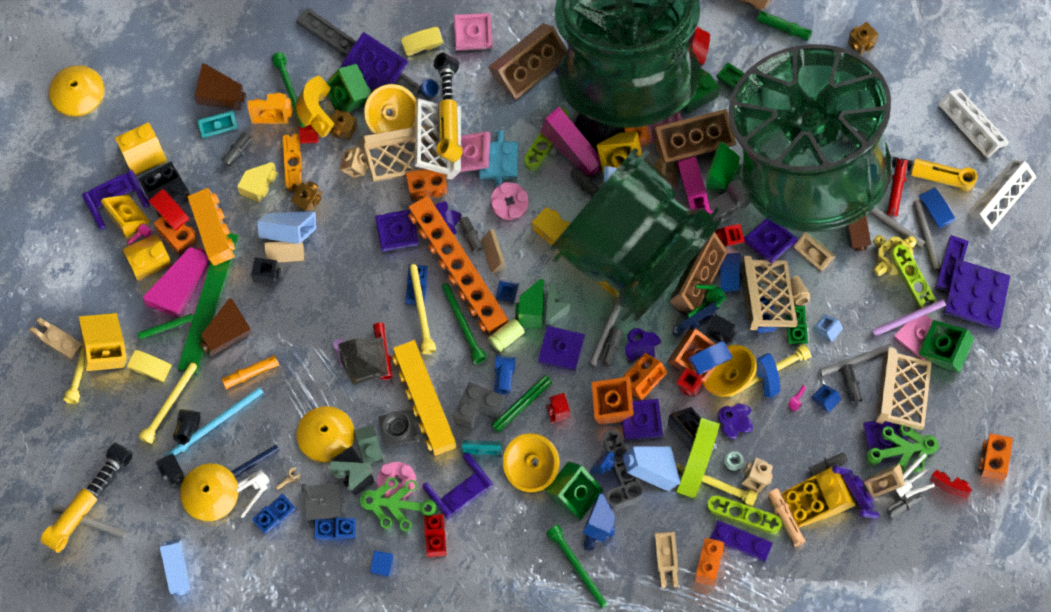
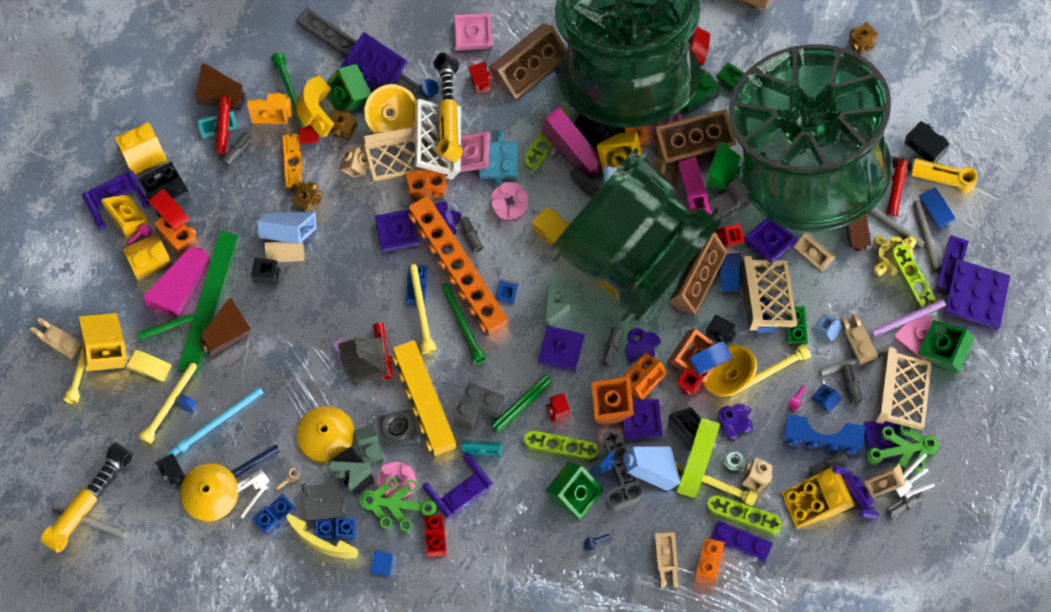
yellow dish [49,65,104,117] -> none
light blue slope [160,538,191,596] -> none
black piece [173,409,201,445] -> none
light orange brick [188,188,235,266] -> none
light orange pin [221,355,279,389] -> none
light yellow slope [237,162,277,203] -> none
light yellow slope [401,27,444,56] -> none
tan slope [481,229,505,273] -> none
yellowish green piece [487,318,525,353] -> none
blue piece [494,355,516,395] -> none
yellow dish [503,433,559,492] -> none
green slope [515,279,544,329] -> none
green piece [546,524,607,608] -> none
slope [583,493,616,543] -> none
light grey bar [588,297,624,367] -> none
dark blue hinge [672,302,720,337] -> none
green plant [687,284,727,317] -> none
blue slope [756,353,781,398] -> none
green pin [757,10,812,41] -> none
light nougat pin [767,489,805,547] -> none
tan cone [790,276,810,306] -> none
red slope [930,469,972,498] -> none
white fence [938,89,1009,158] -> none
white fence [968,160,1036,230] -> none
orange brick [979,433,1013,481] -> none
none -> blue tile [176,395,197,413]
none -> red pin [215,97,231,154]
none -> light yellow slope [286,514,359,558]
none -> red brick [468,61,492,94]
none -> lime beam [524,431,599,462]
none -> blue arch [783,415,866,455]
none -> tan hinge [841,313,878,365]
none -> black brick [904,121,950,163]

